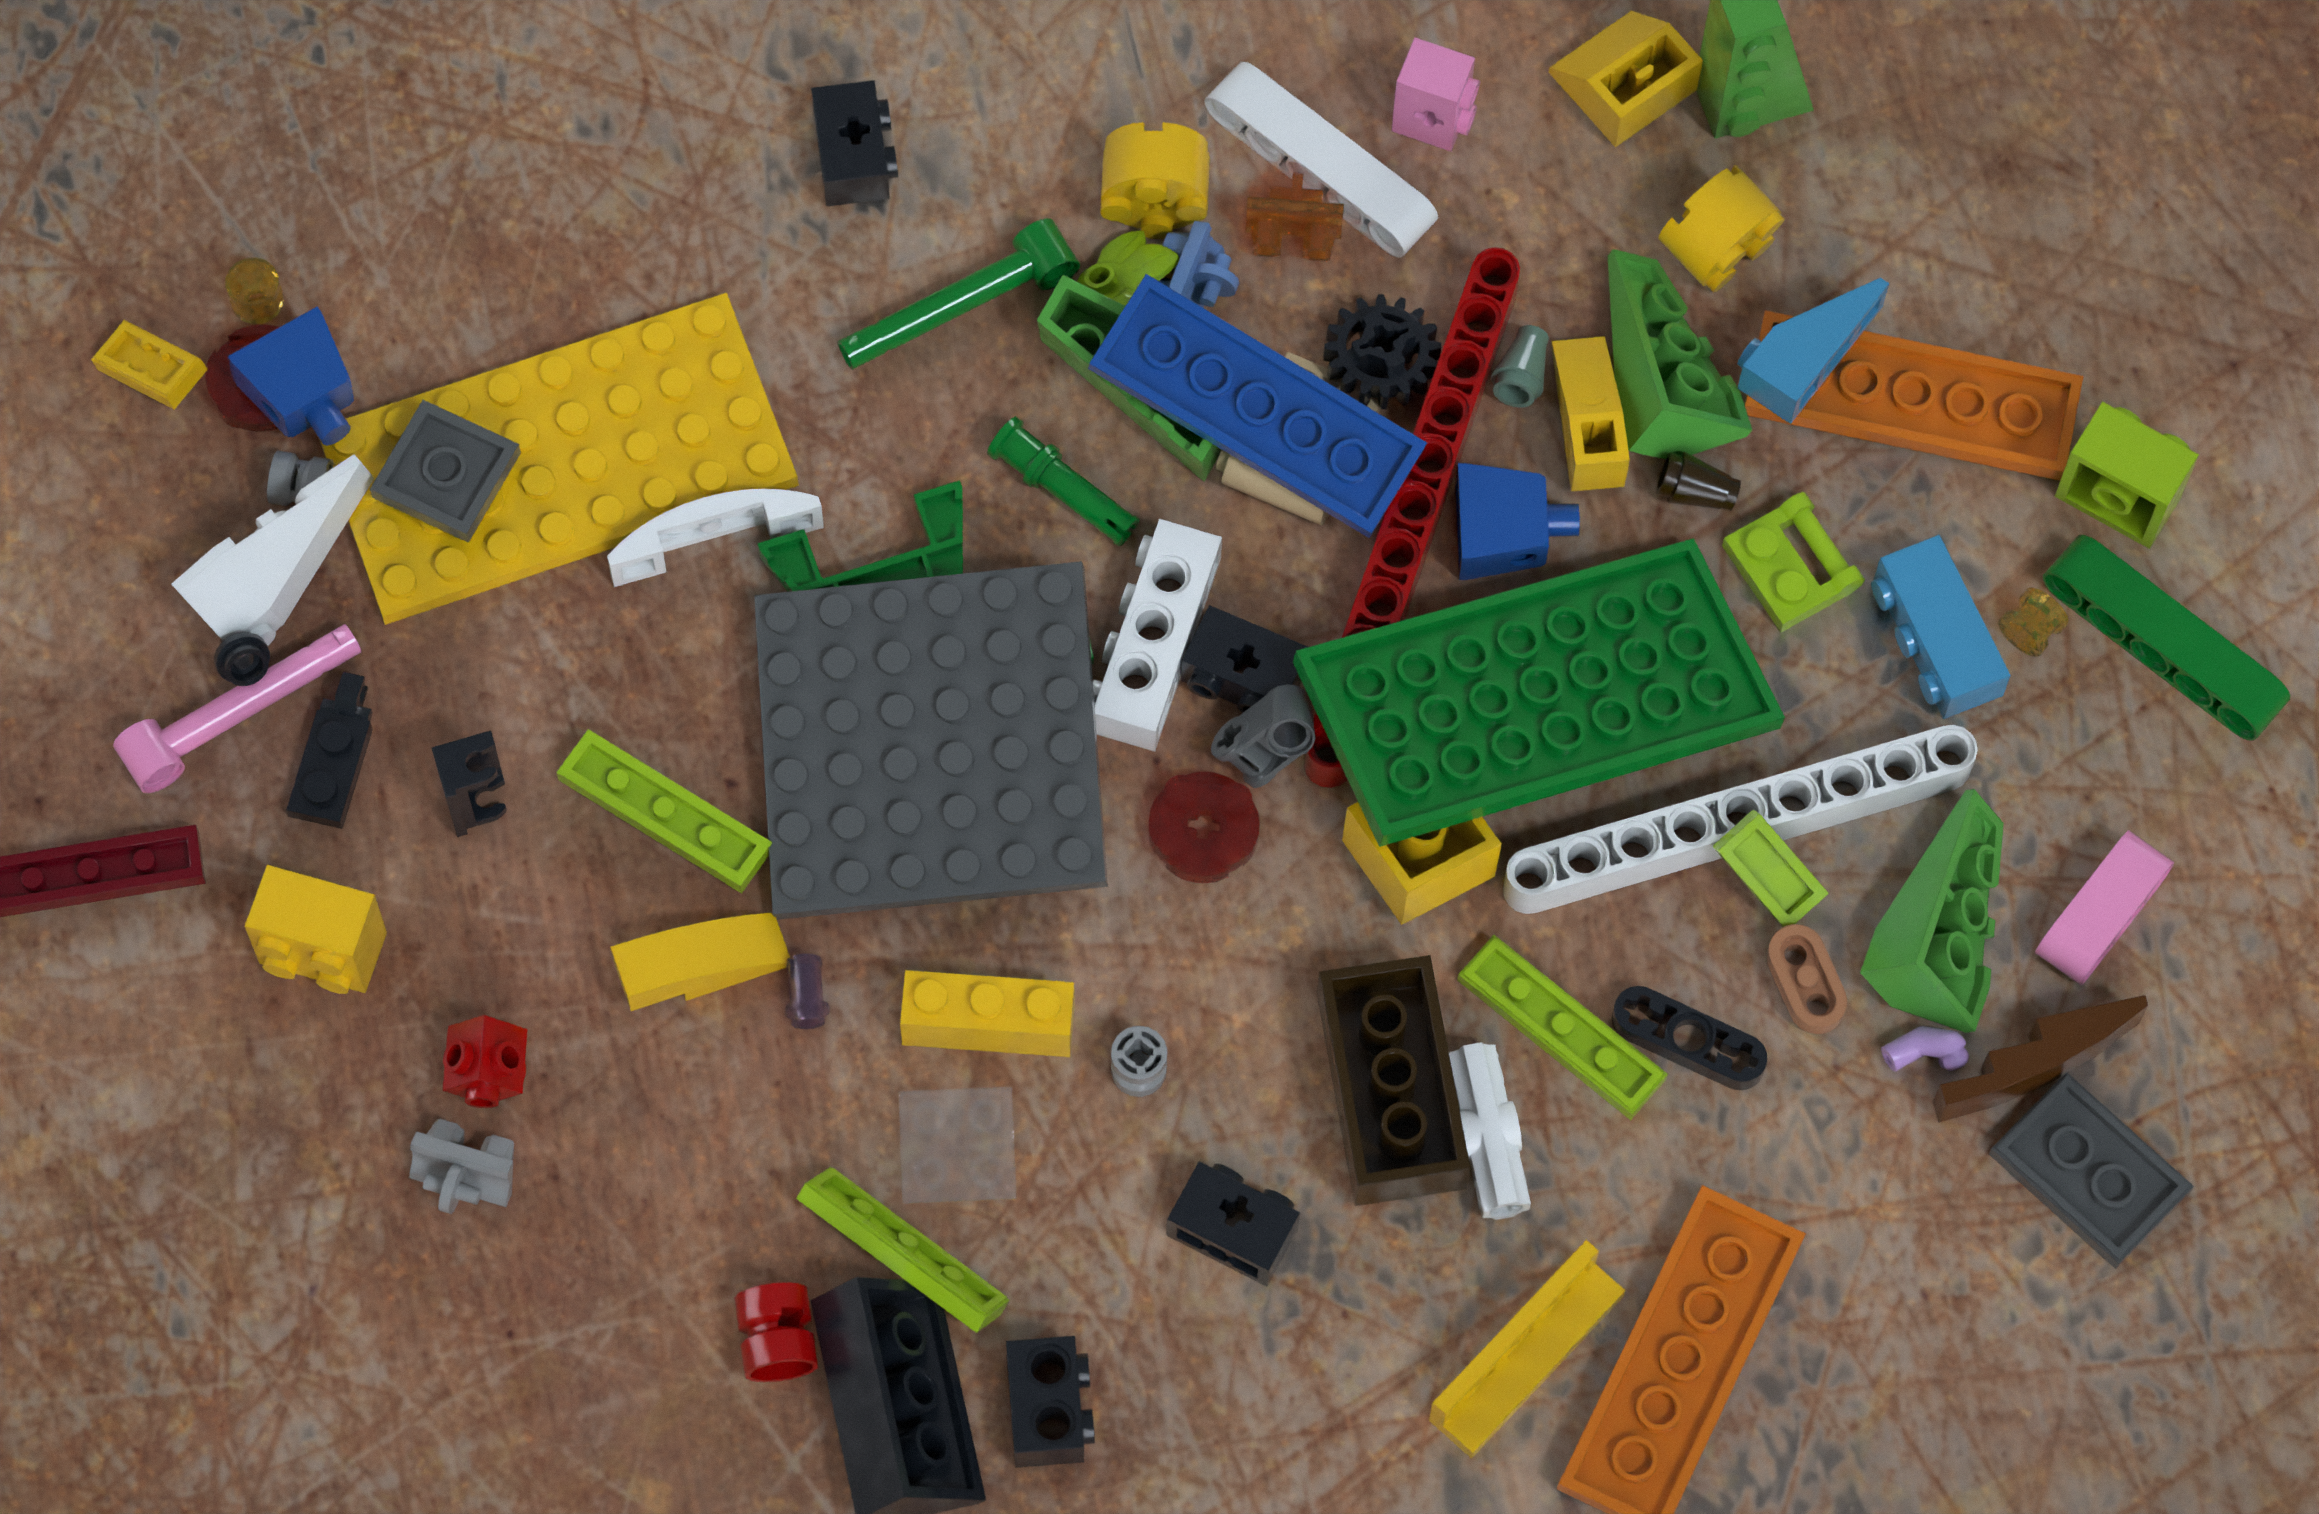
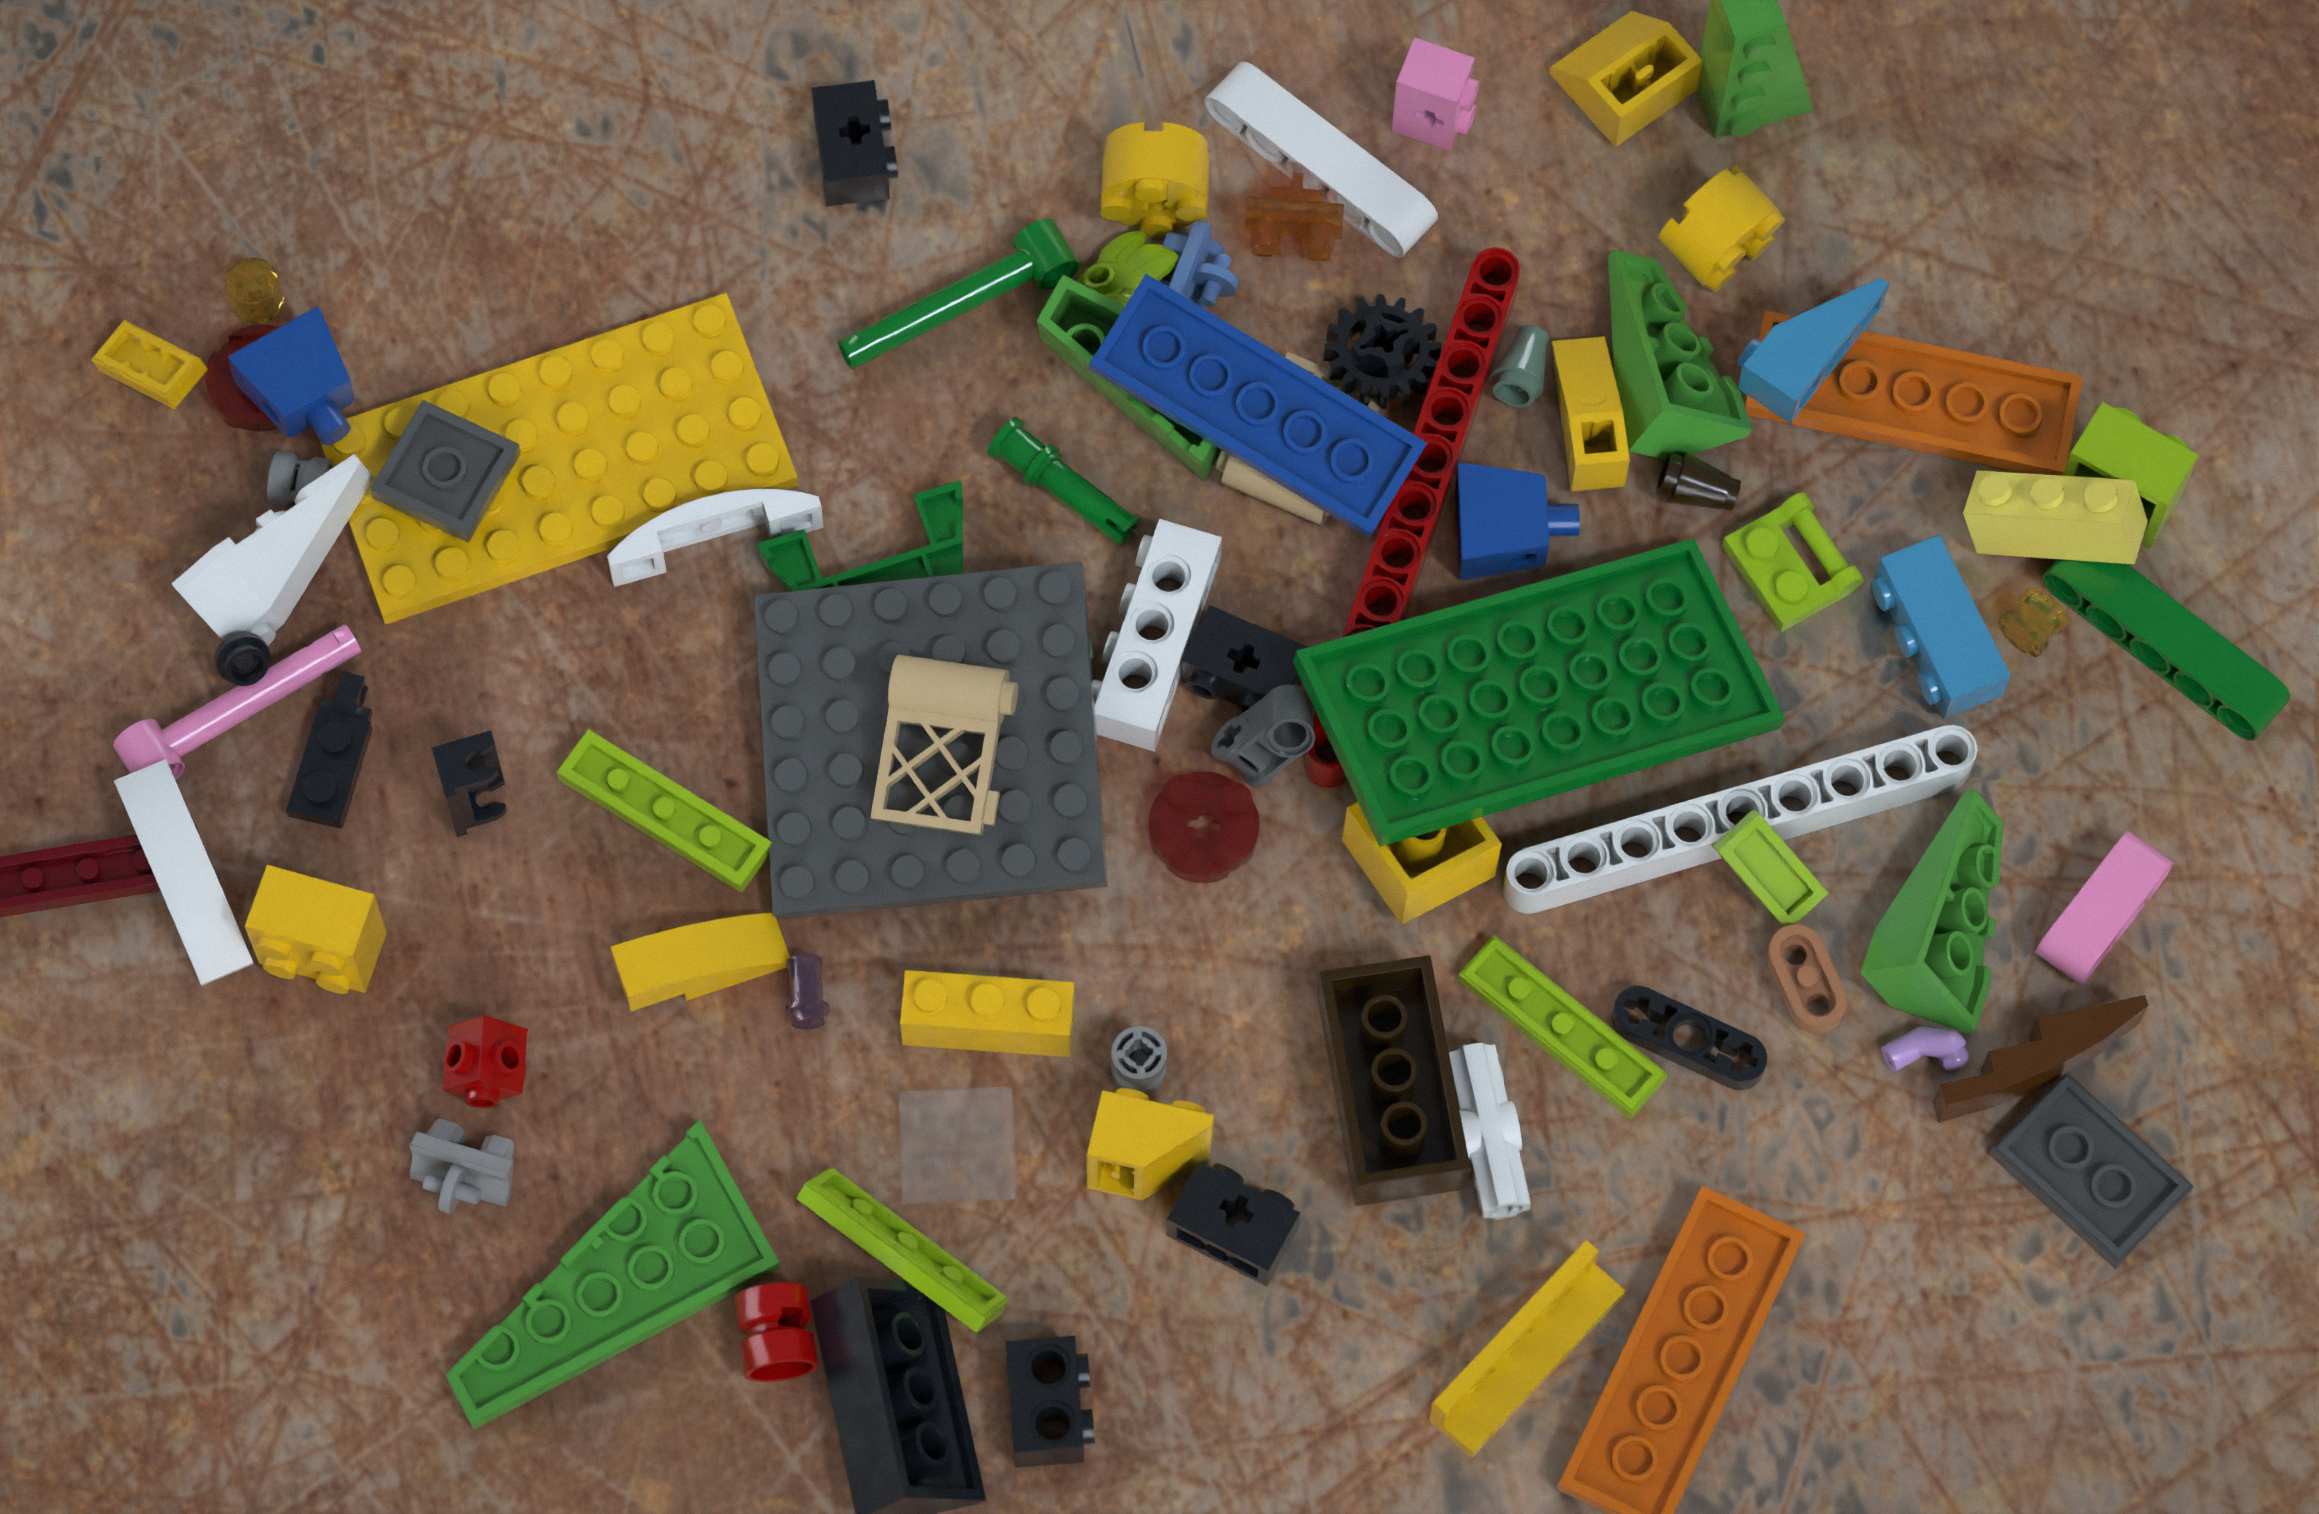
none -> white slope [114,759,254,986]
none -> bright green wing [446,1119,780,1430]
none -> tan piece [870,655,1018,836]
none -> yellow slope [1087,1088,1214,1201]
none -> light yellow brick [1963,470,2148,564]

